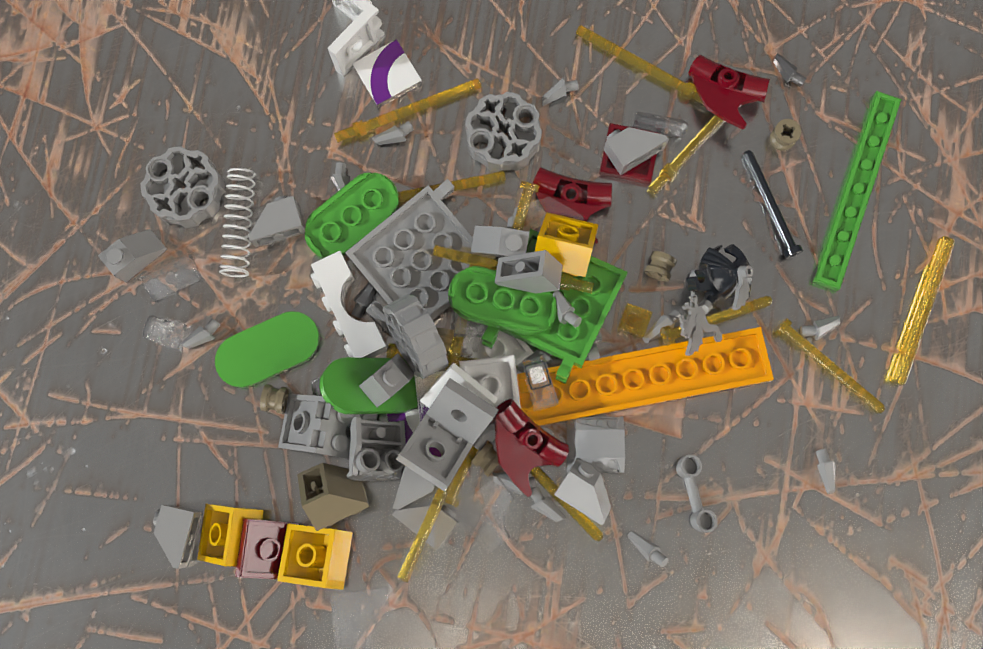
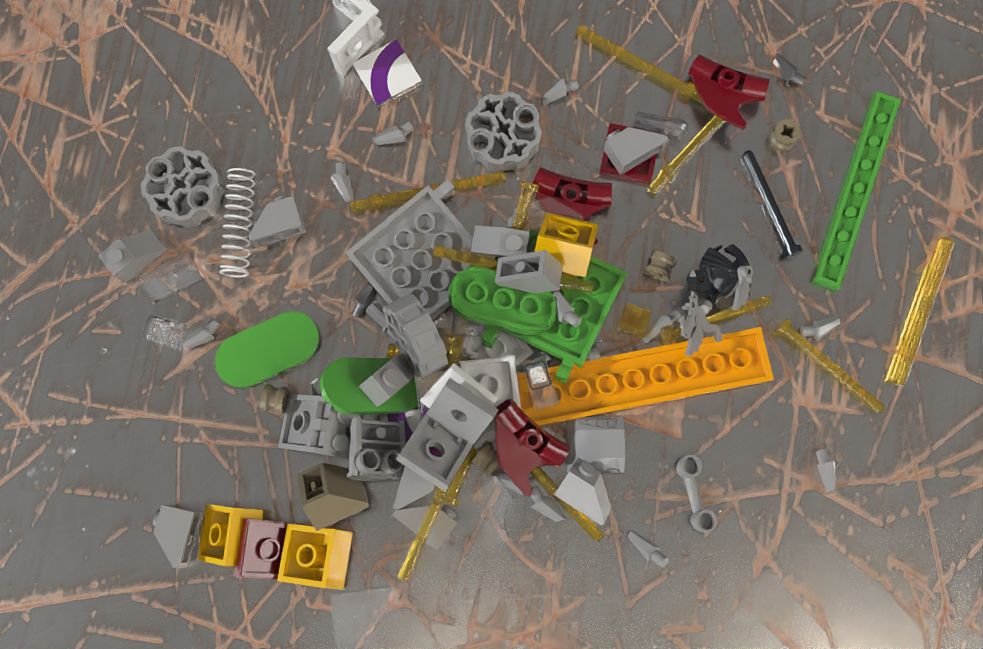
bright green tile [304,172,399,257] -> none
white arch [310,251,389,358] -> none
clear yellow bar [334,78,482,143] -> none

